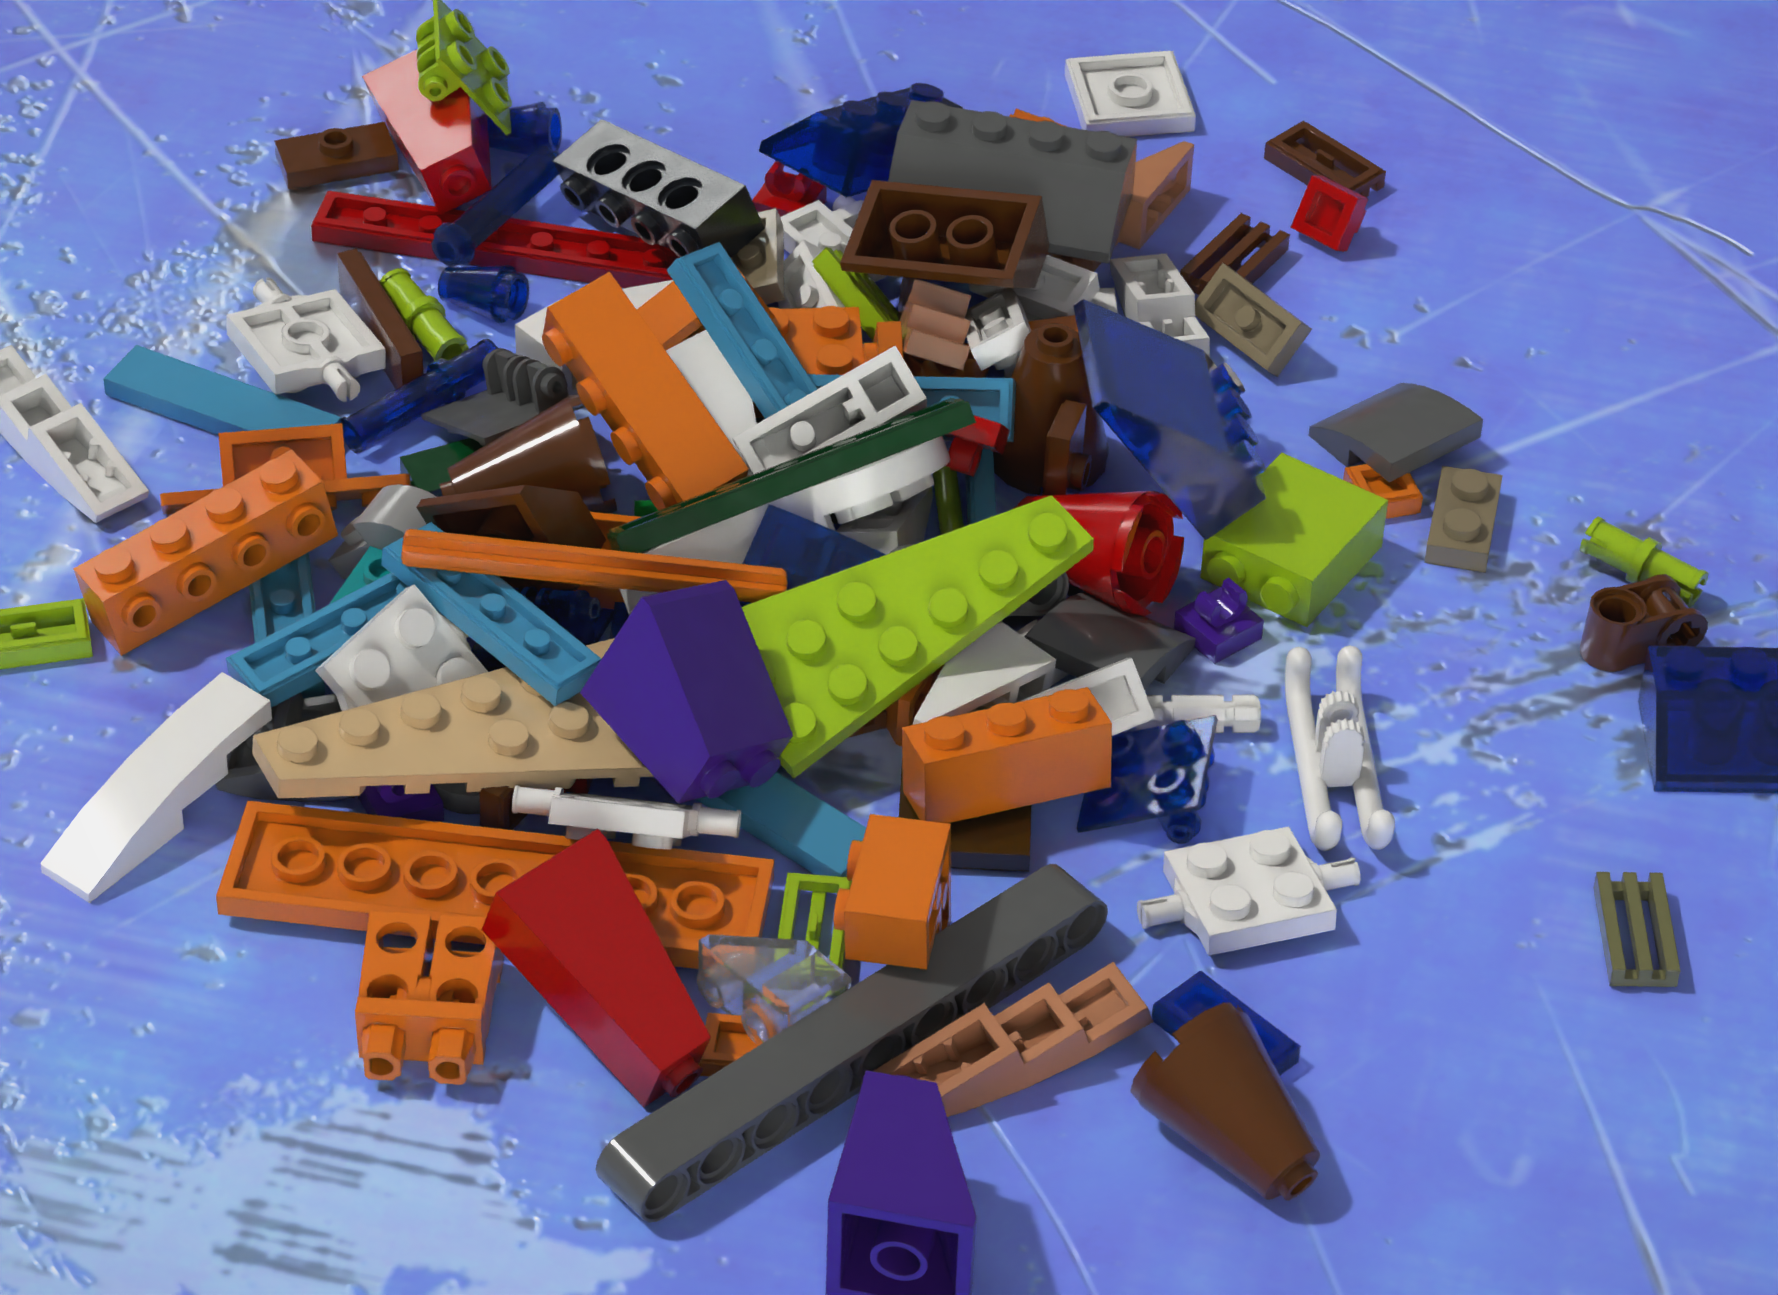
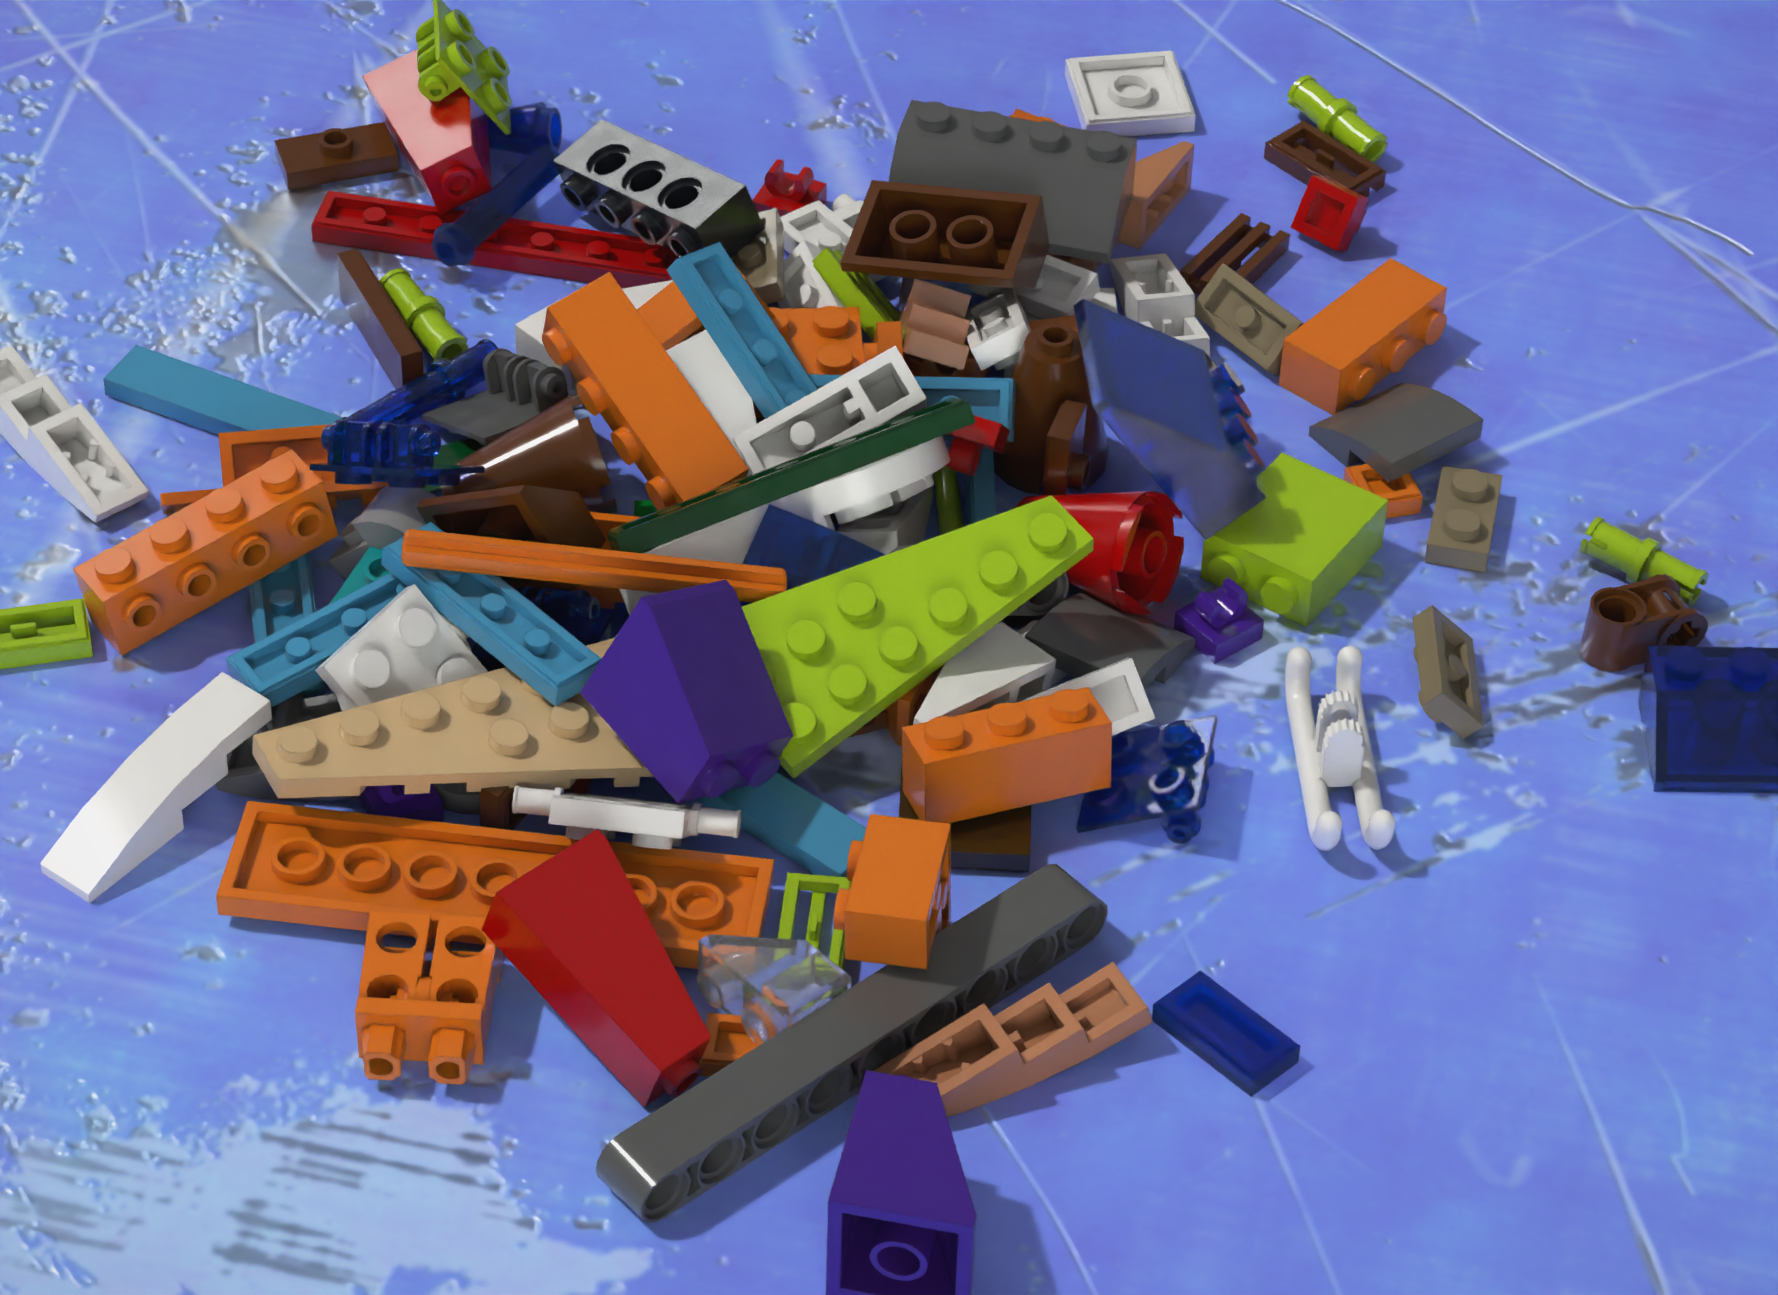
white plate [226,278,386,402] -> none
clear blue cone [438,265,529,323] -> none
clear blue slope [759,83,963,198] -> none
reddish brown cone [1130,1002,1320,1201] -> none
white axle [1135,694,1261,734] -> none
white plate [1137,826,1361,956] -> none
olive tile [1593,872,1680,987] -> none
none -> clear blue hinge [310,420,485,488]
none -> orange brick [1279,258,1447,415]
none -> lime pin [1287,75,1388,163]
none -> dark tan plate [1413,605,1483,739]

